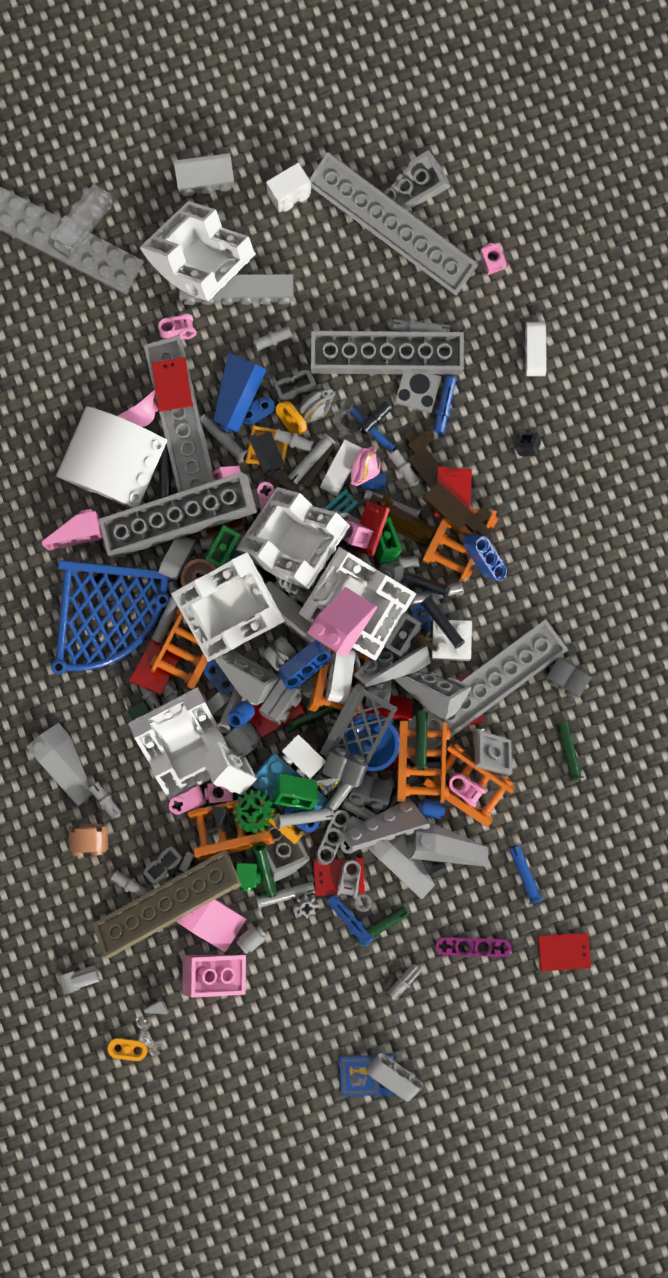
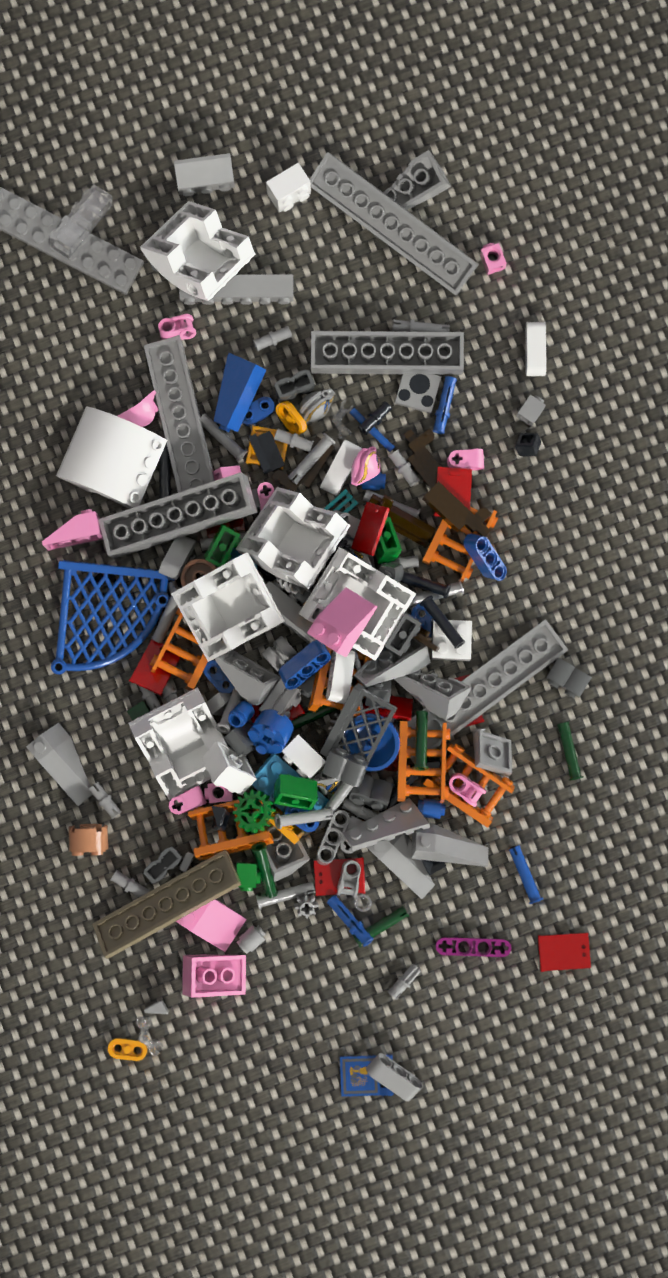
light grey piece [58,965,100,995] -> none
red container [152,357,193,412] -> none
bright pink brick [342,520,373,549] -> none
none -> blue brick [248,709,294,754]
none -> bright pink piece [447,449,484,471]
none -> light grey brick [516,394,546,427]

